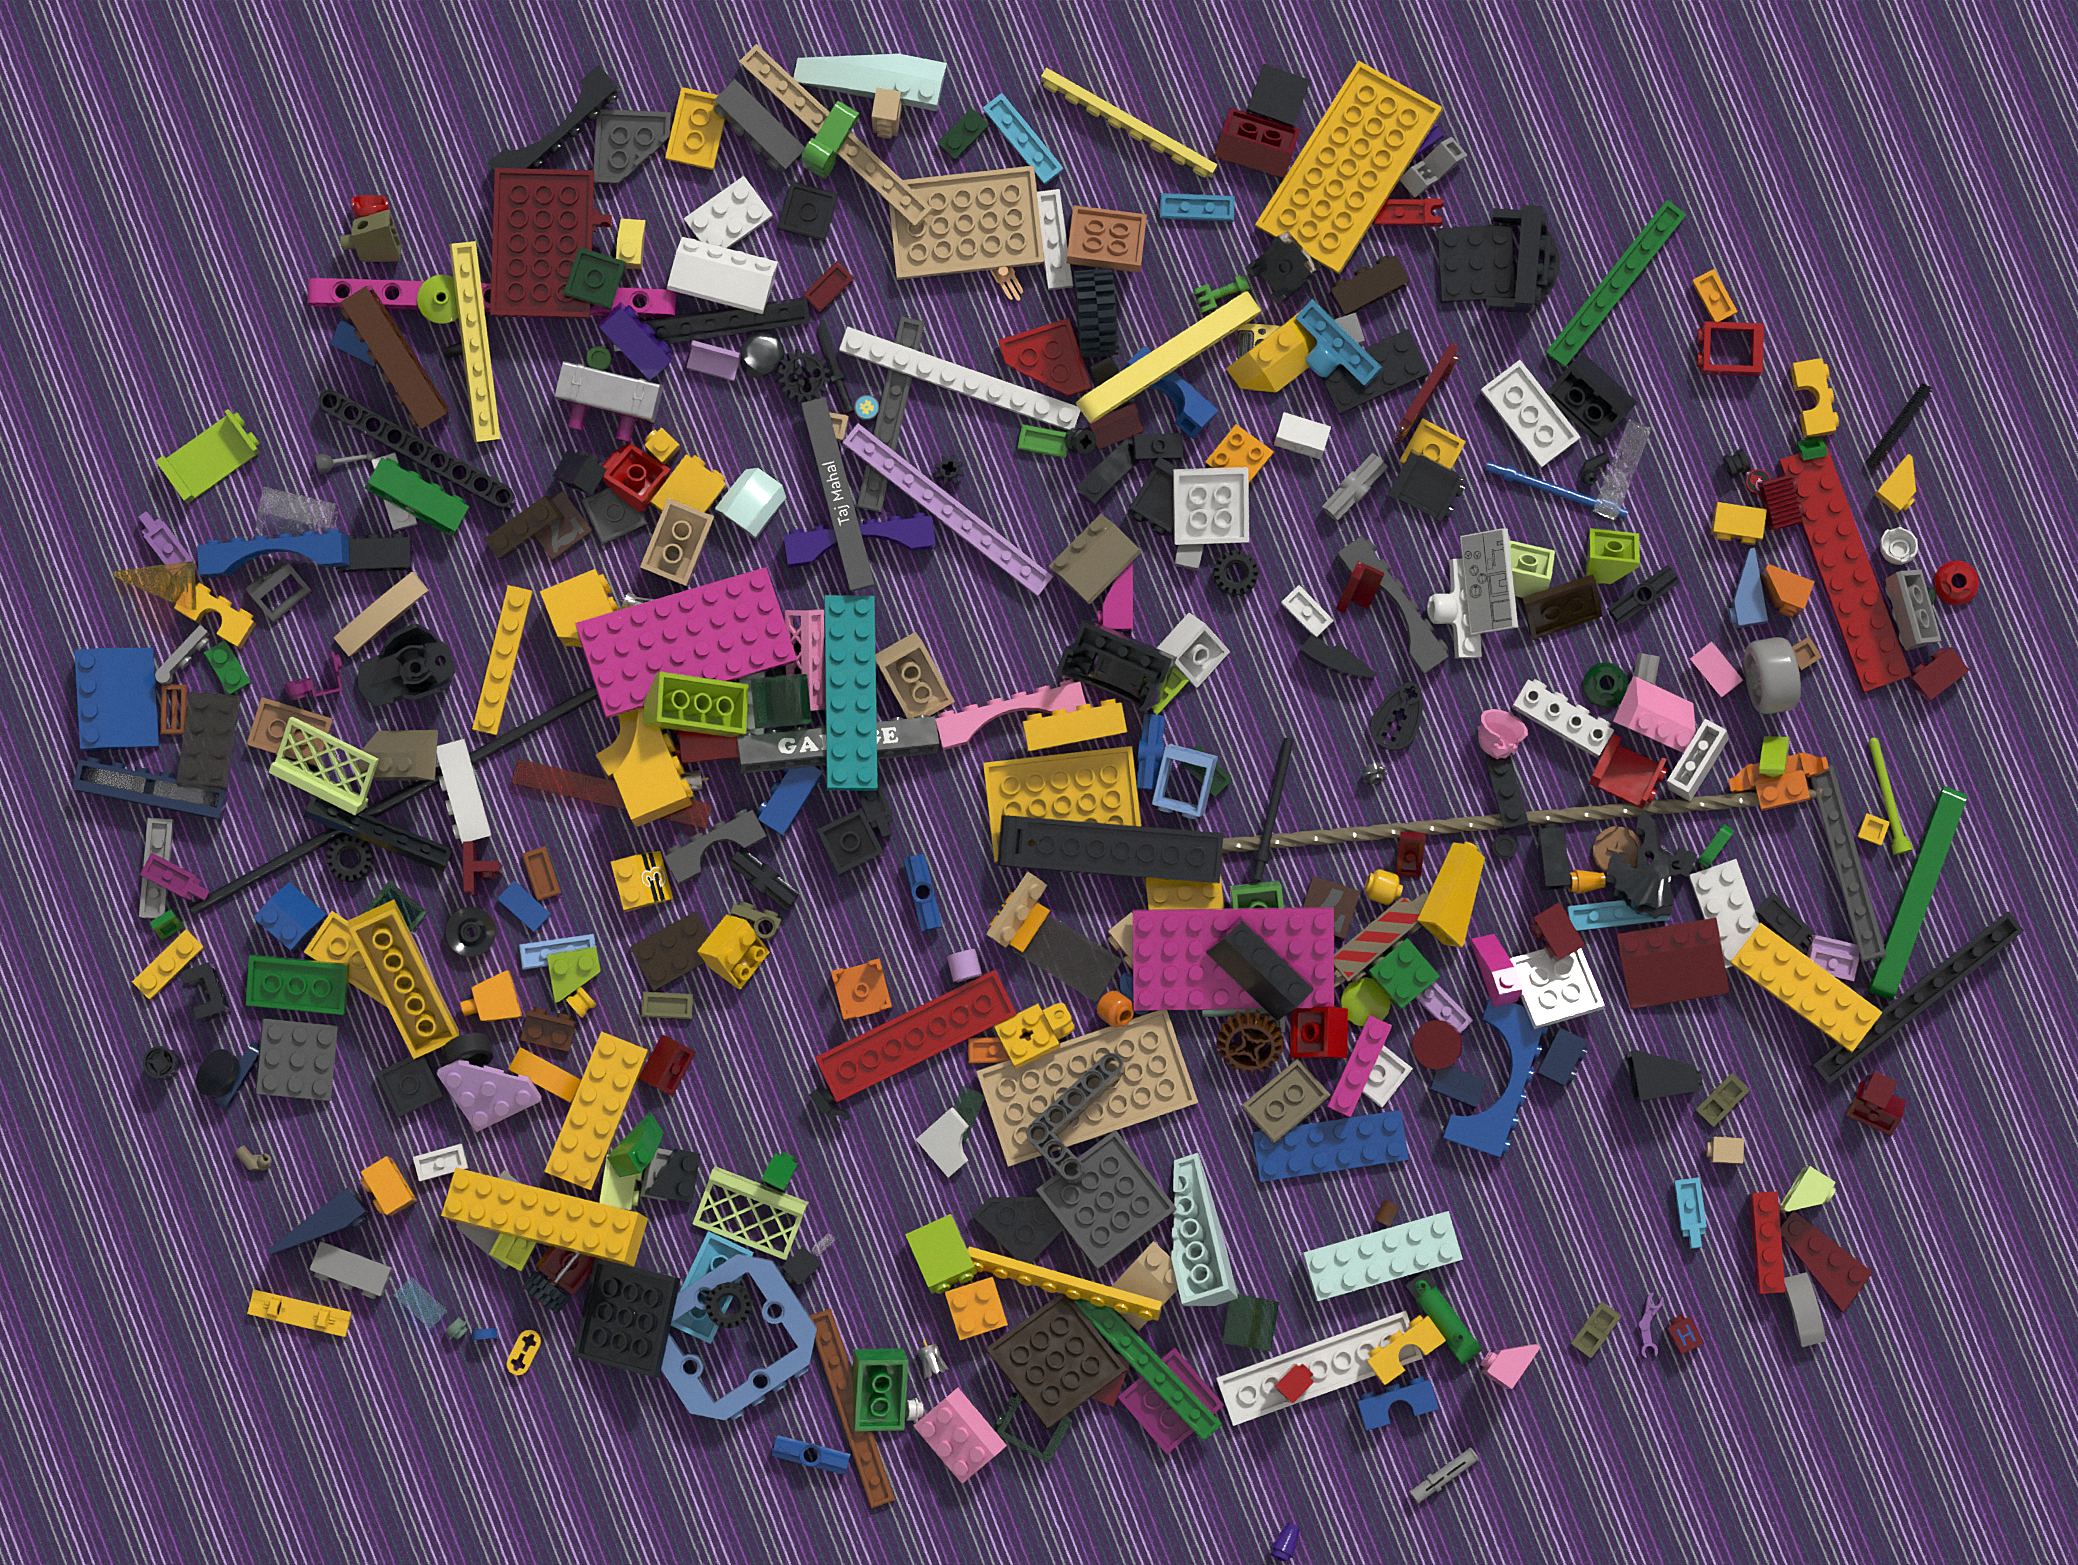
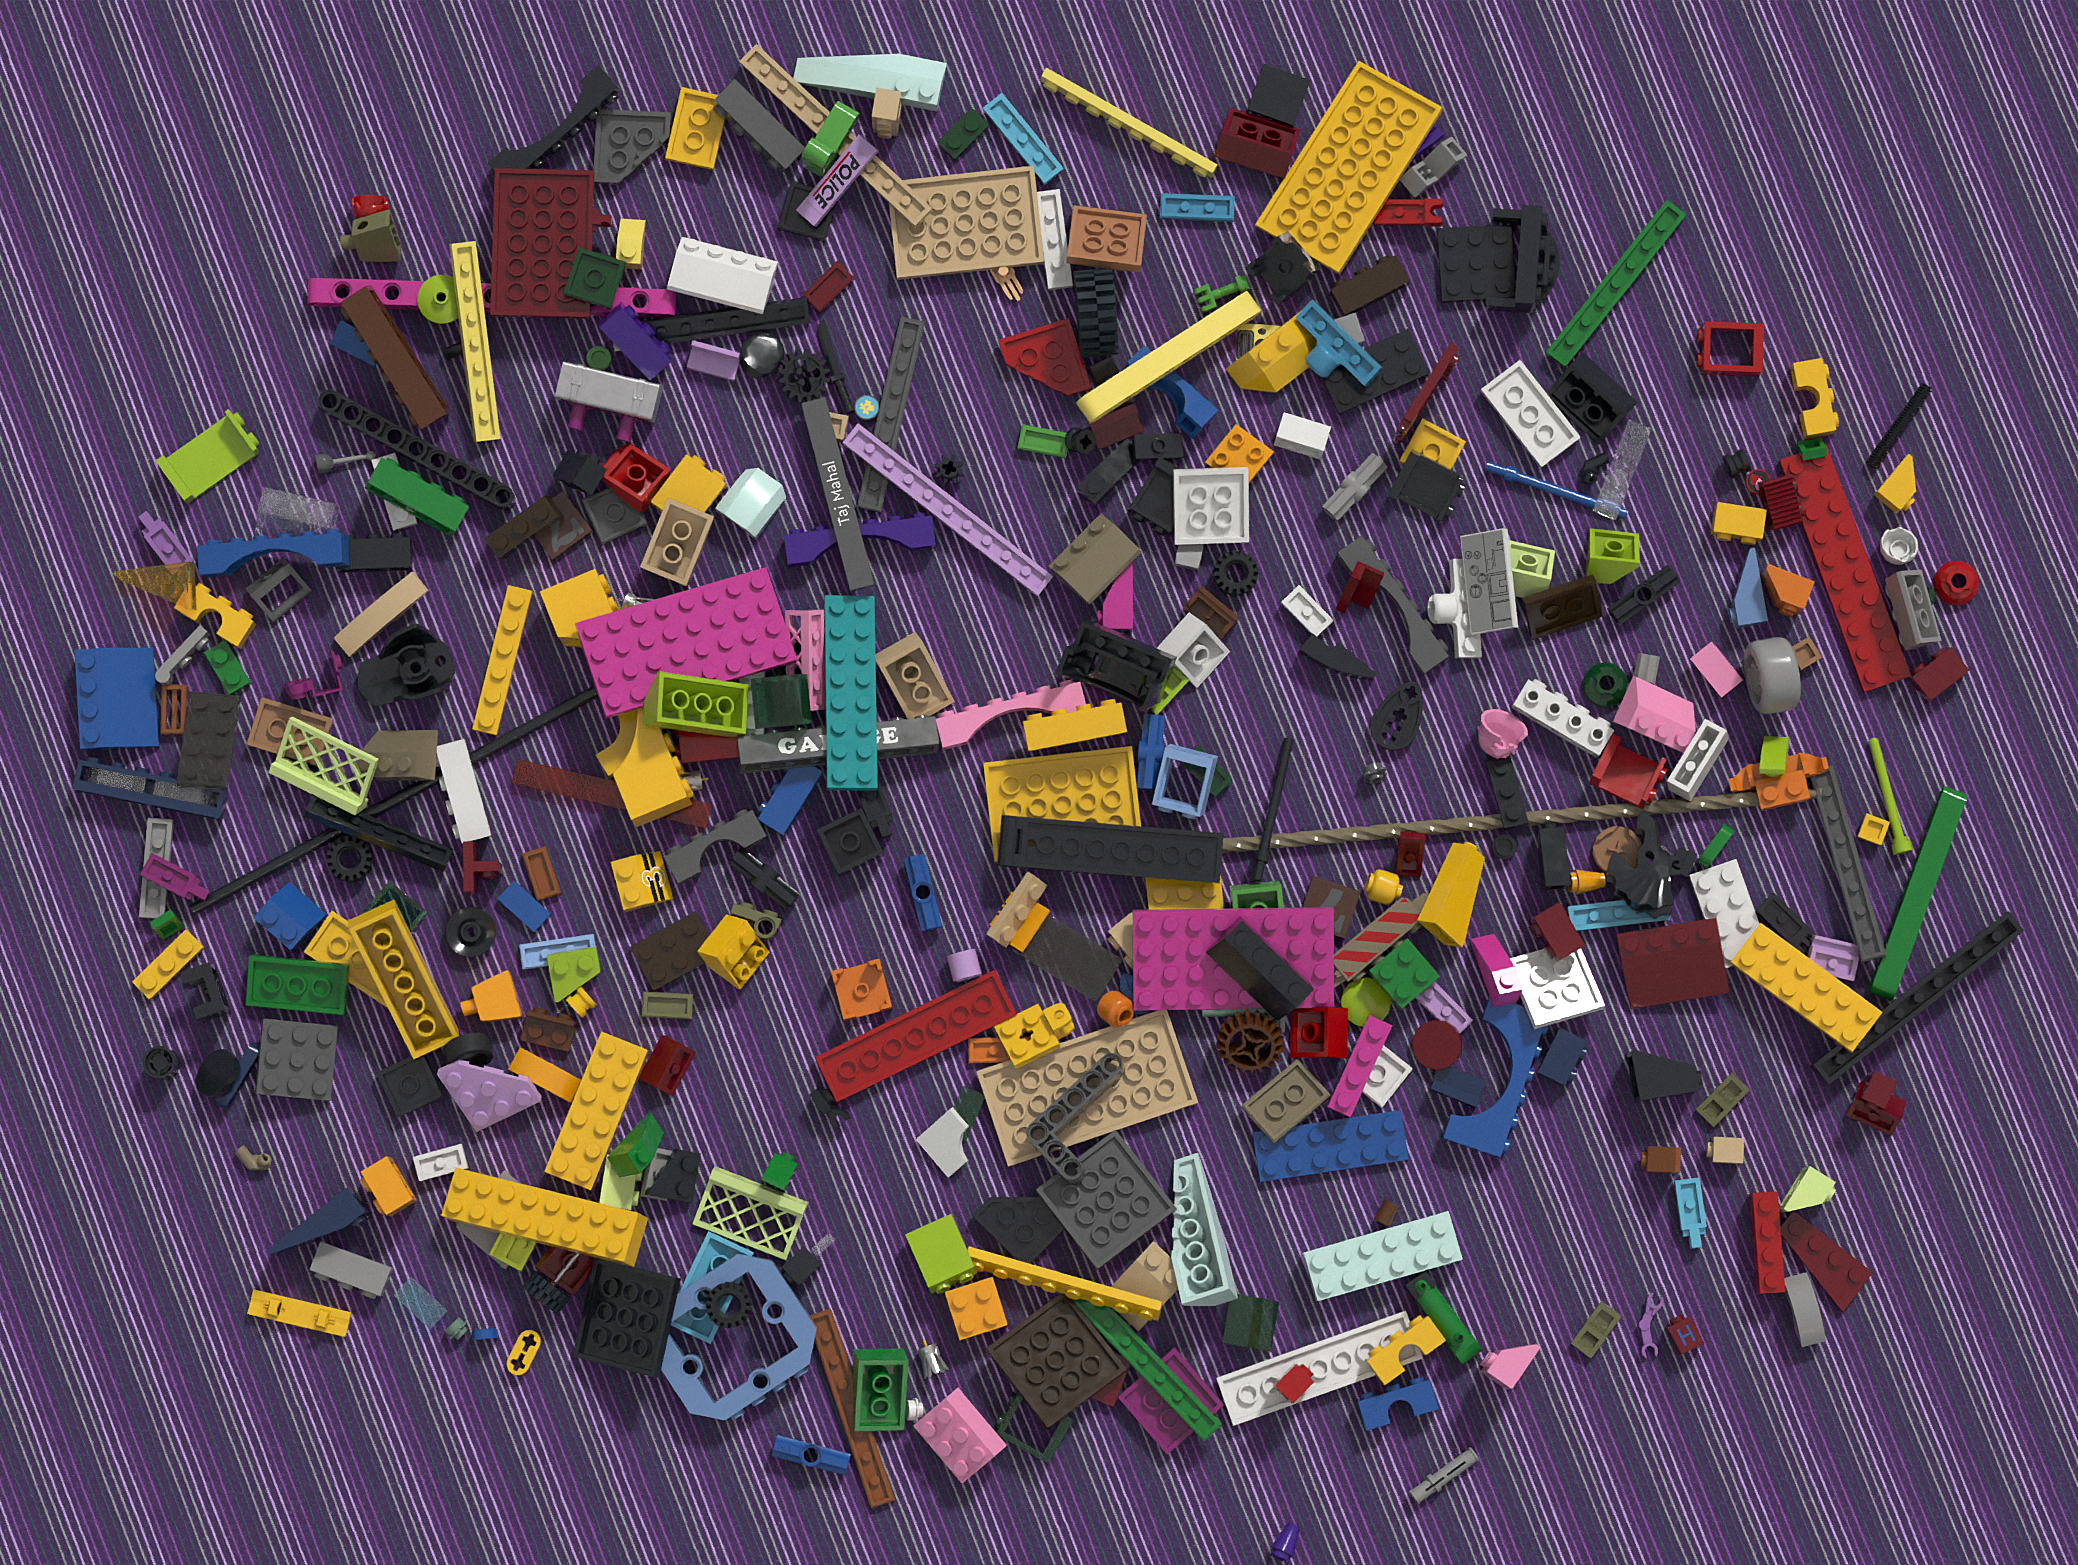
yellow brick [644,427,681,465] -> none
white plate [684,176,773,249] -> none
white plate [839,327,1080,431] -> none
light orange plate [1692,269,1738,322] -> none
none -> lavender tile [796,134,879,227]
none -> reddish brown hinge [1183,586,1239,641]
none -> dark orange slope [1640,1146,1681,1174]

